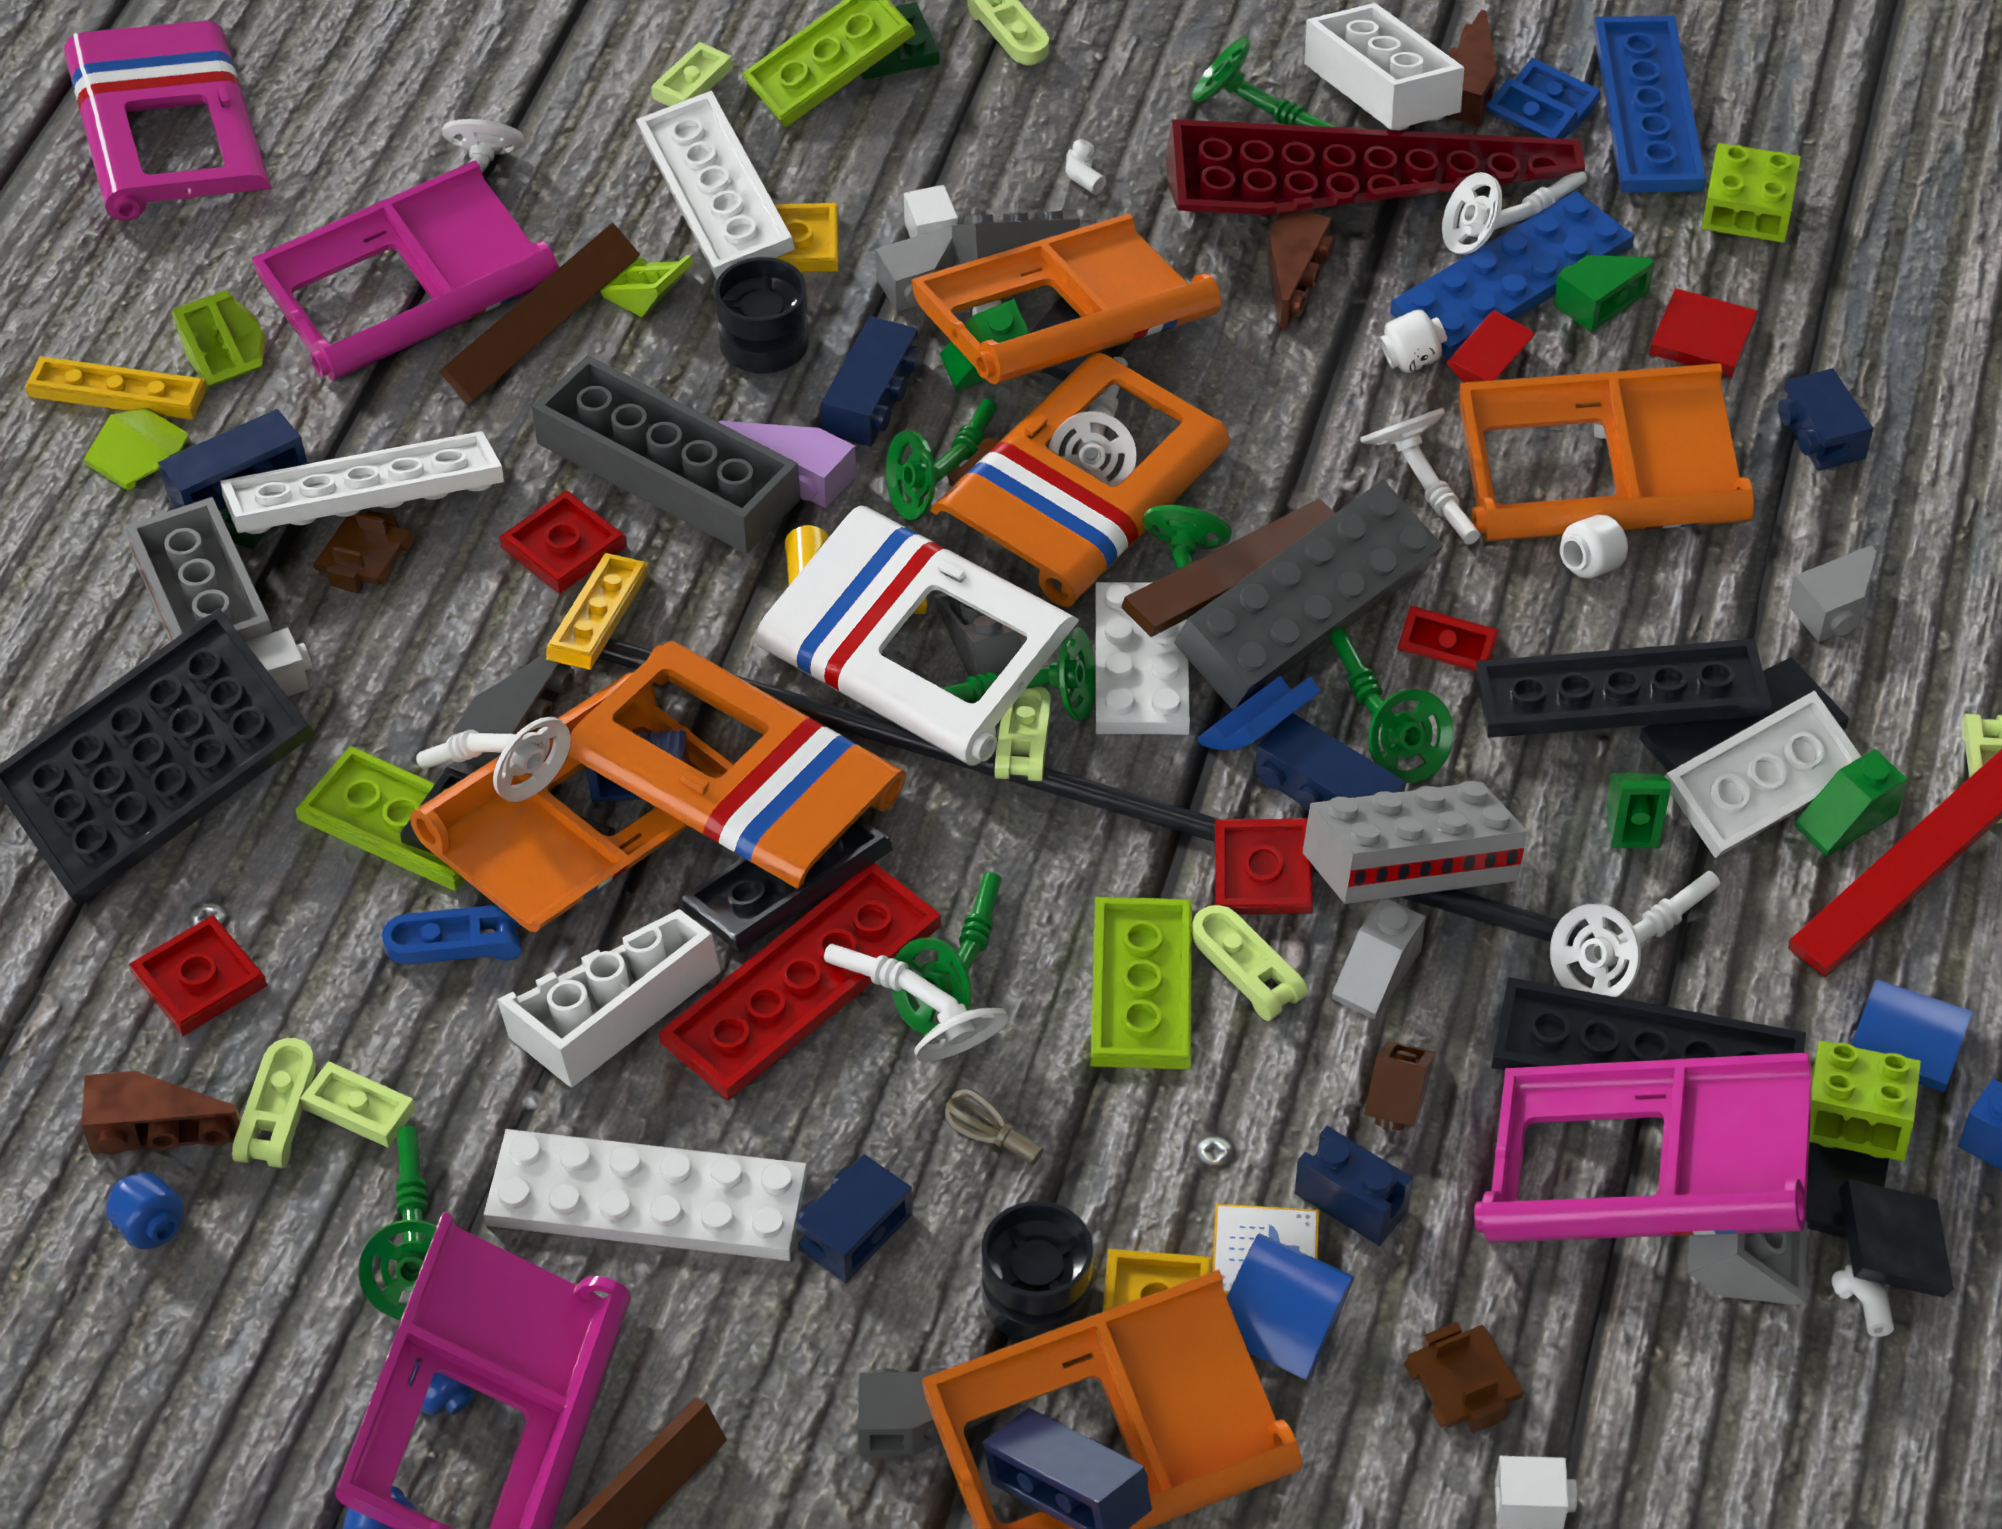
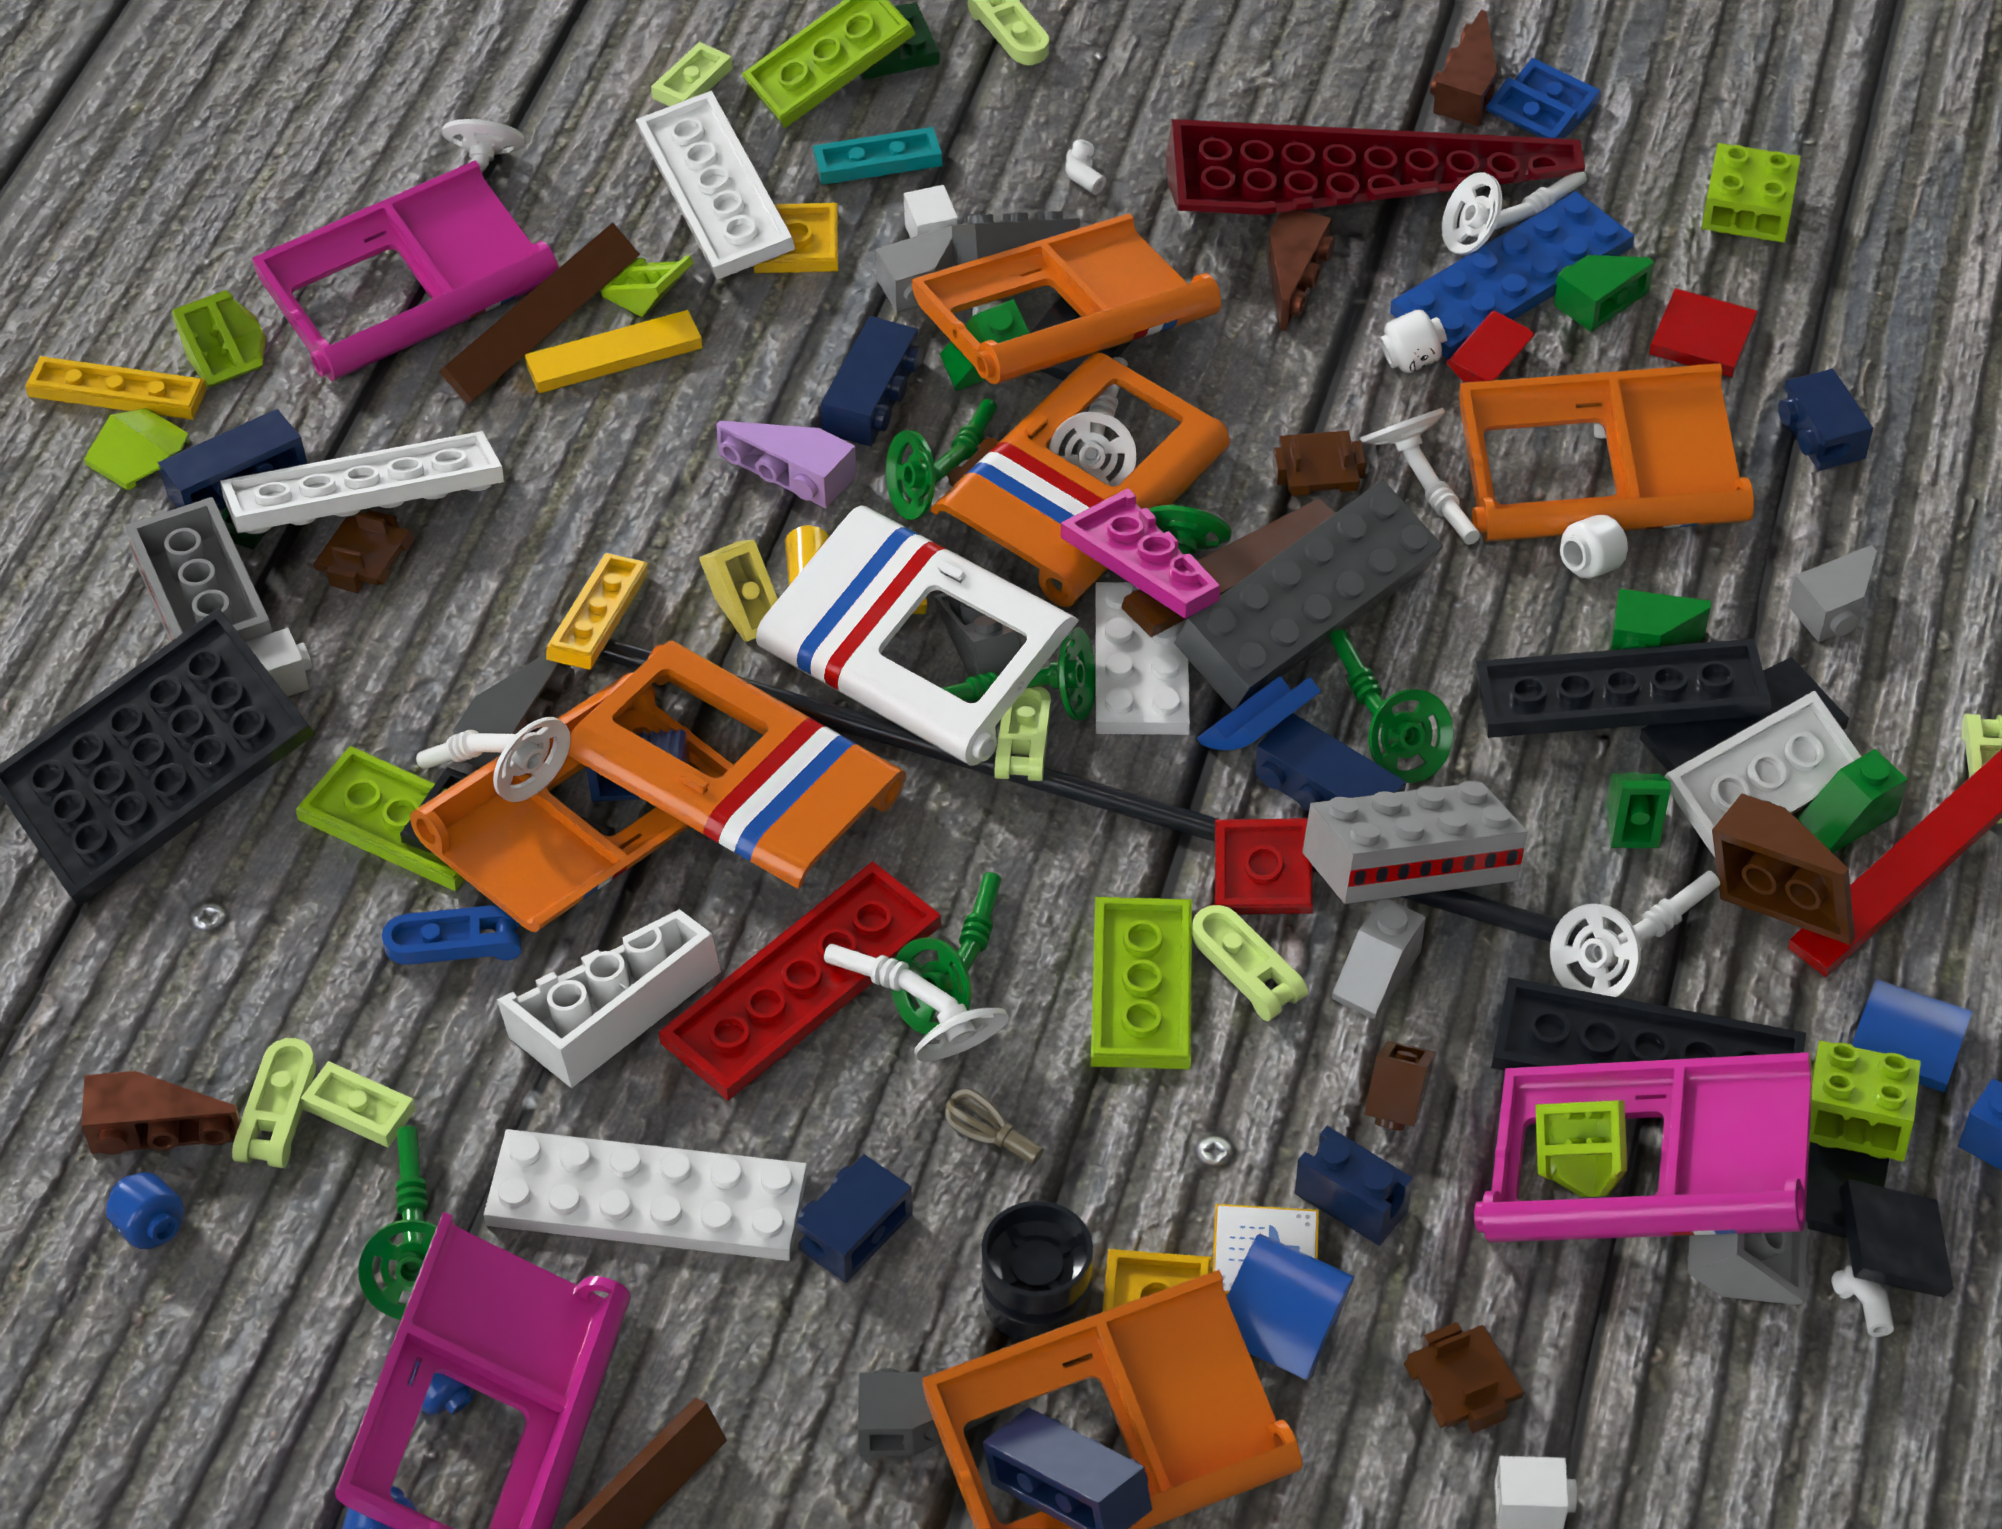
dark pink piece [64,21,271,220] -> none
red tile [129,915,267,1036] -> none
red tile [499,490,627,594] -> none
dark grey brick [532,355,800,554] -> none
black tile [681,817,893,953] -> none
black wheel [715,257,809,374] -> none
green dish [1191,37,1336,127] -> none
white brick [1304,3,1464,130] -> none
red slope [1397,605,1501,672] -> none
blue plate [1593,16,1706,193] -> none
none -> yellow tile [524,310,703,394]
none -> light yellow slope [699,540,778,642]
none -> teal plate [813,127,942,185]
none -> dark pink wing [1061,488,1220,619]
none -> reddish brown piece [1273,430,1366,496]
none -> lime slope [1535,1100,1627,1197]
none -> green slope [1610,588,1711,650]
none -> reddish brown slope [1712,793,1855,945]

